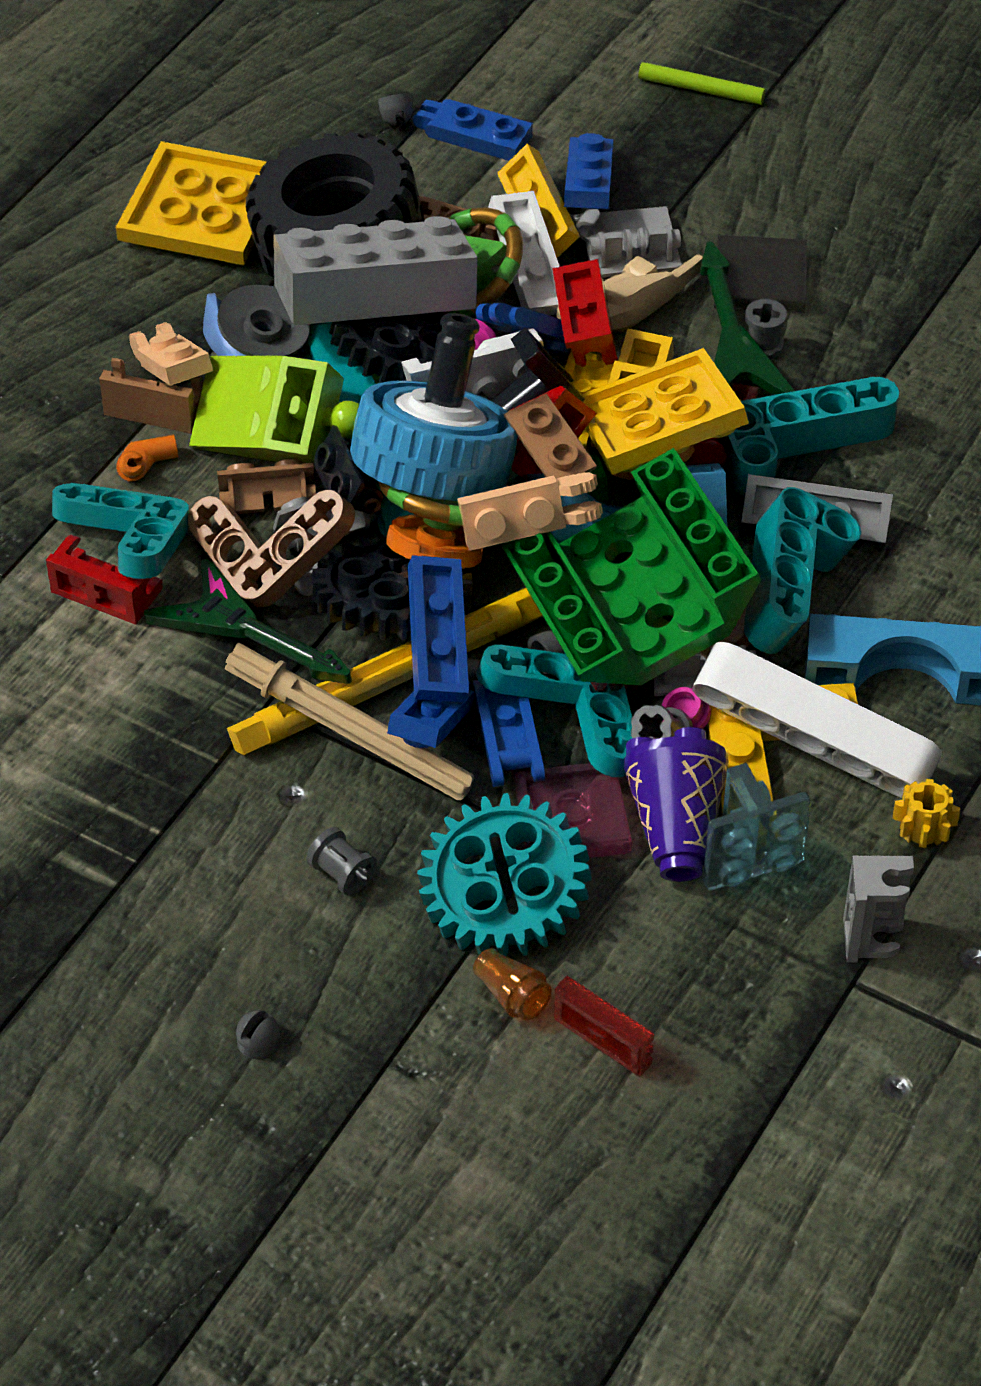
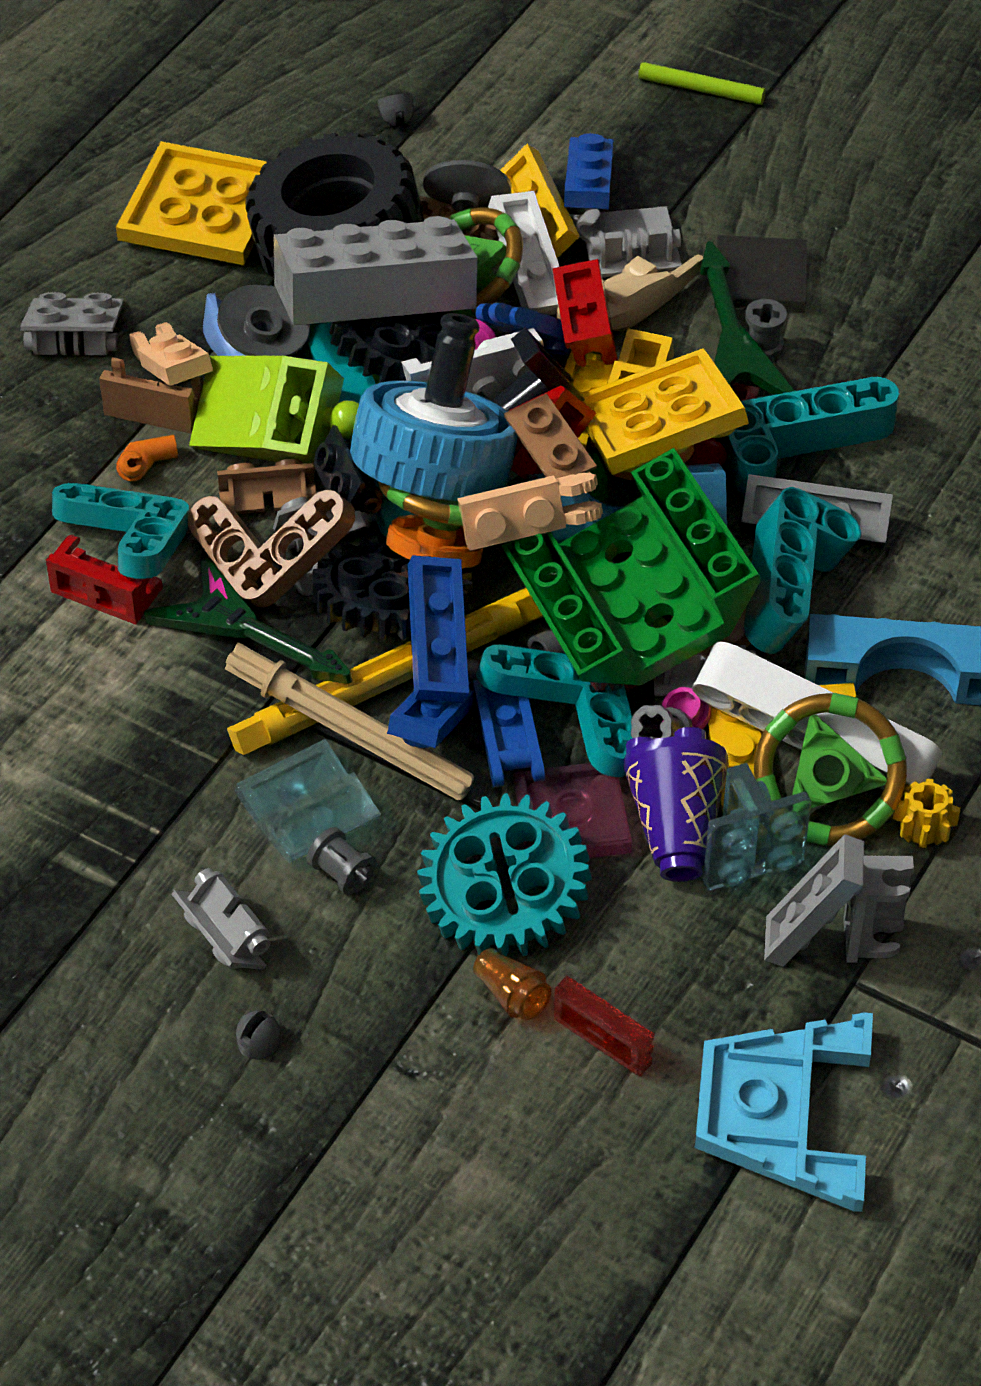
blue hinge [413,99,533,161] -> none
none -> light grey hinge [20,292,124,356]
none -> light grey hinge [172,868,271,970]
none -> clear light blue slope [235,739,381,864]
none -> dark grey dish [423,160,512,212]
none -> medium azure wing [695,1012,873,1212]
none -> bright green piece [754,693,907,846]
none -> light grey plate [764,834,868,967]

